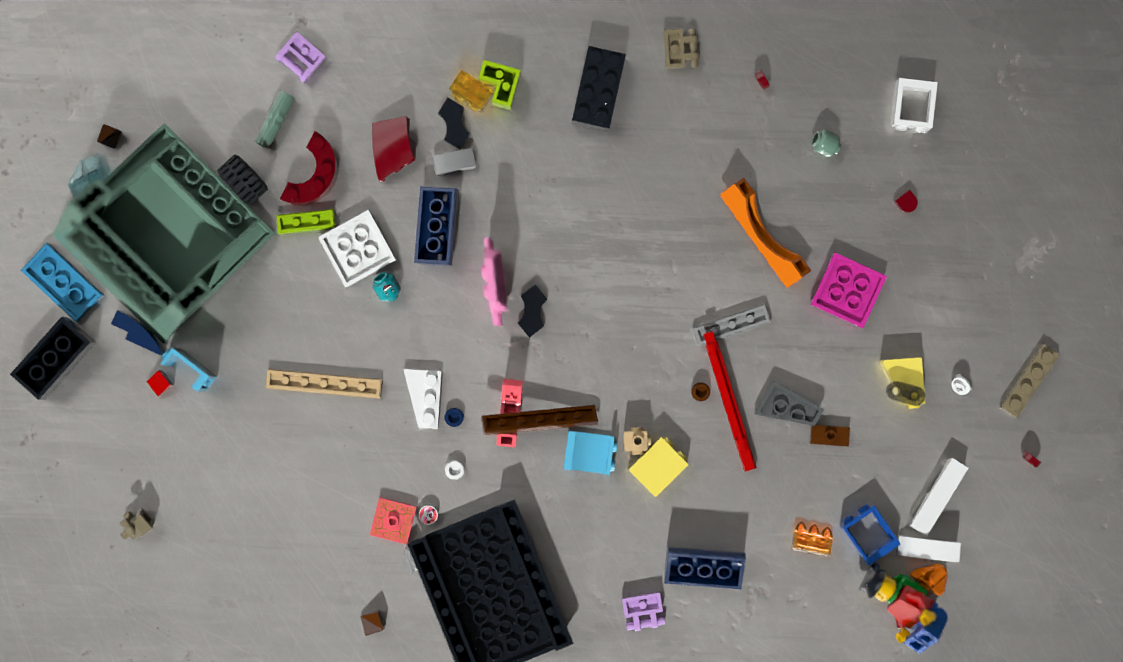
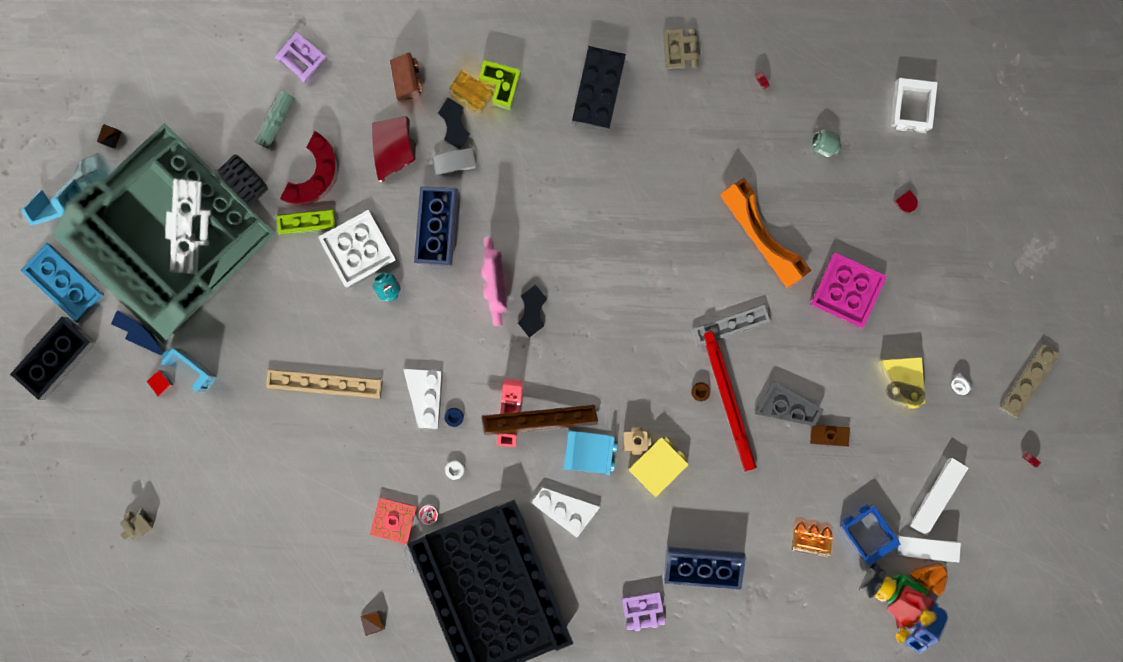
none -> medium azure panel [21,179,82,226]
none -> white piece [166,179,211,274]
none -> copper slope [390,52,423,101]
none -> white wing [531,487,600,537]

